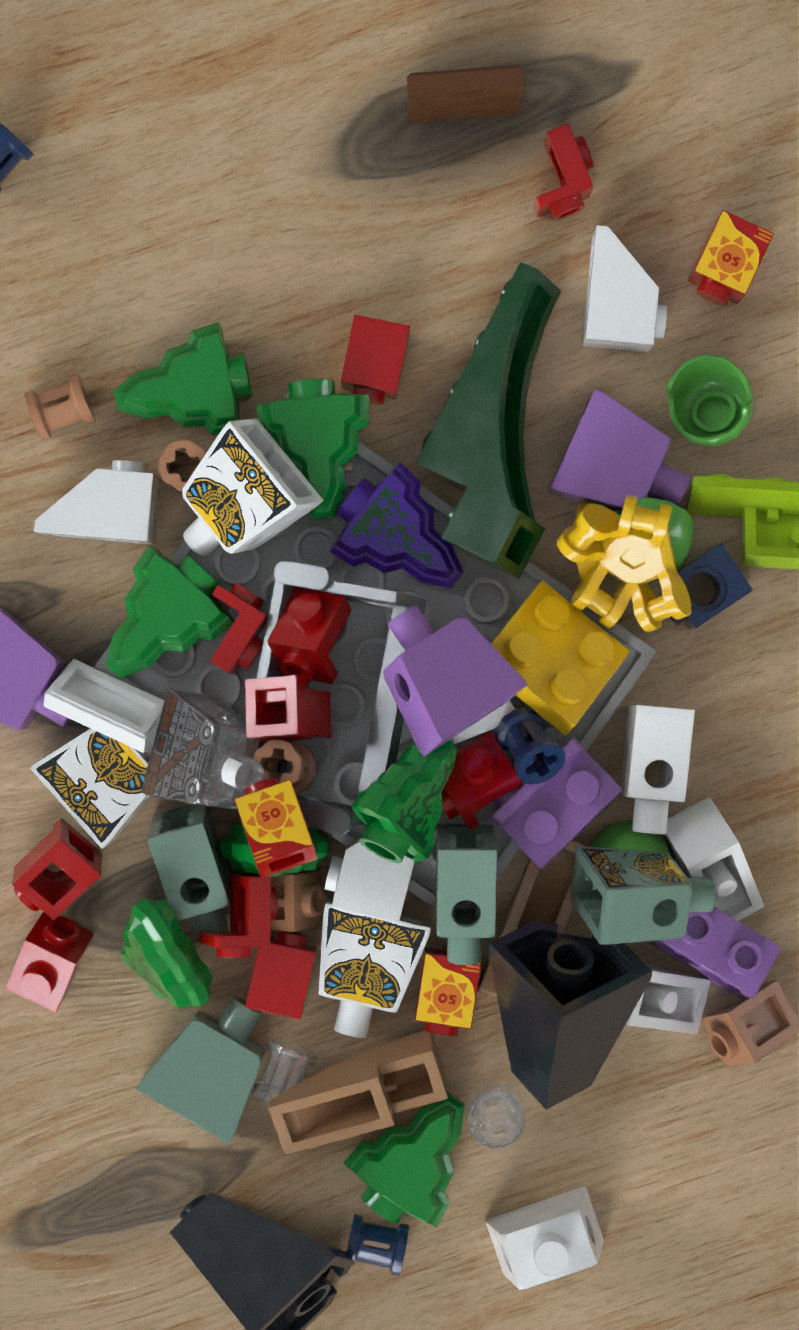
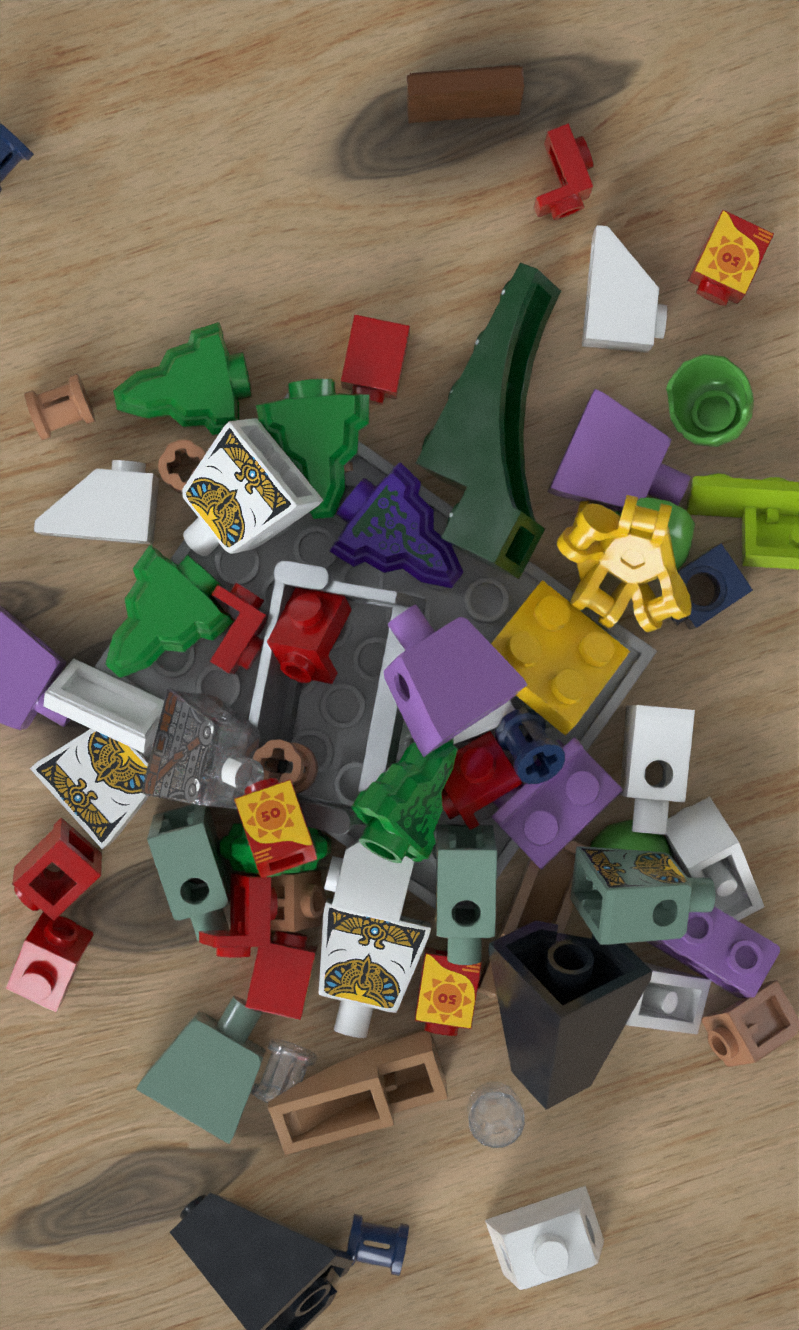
green rock [121,898,213,1009] -> none
red brick [245,675,332,741] -> none
green rock [343,1092,465,1228] -> none

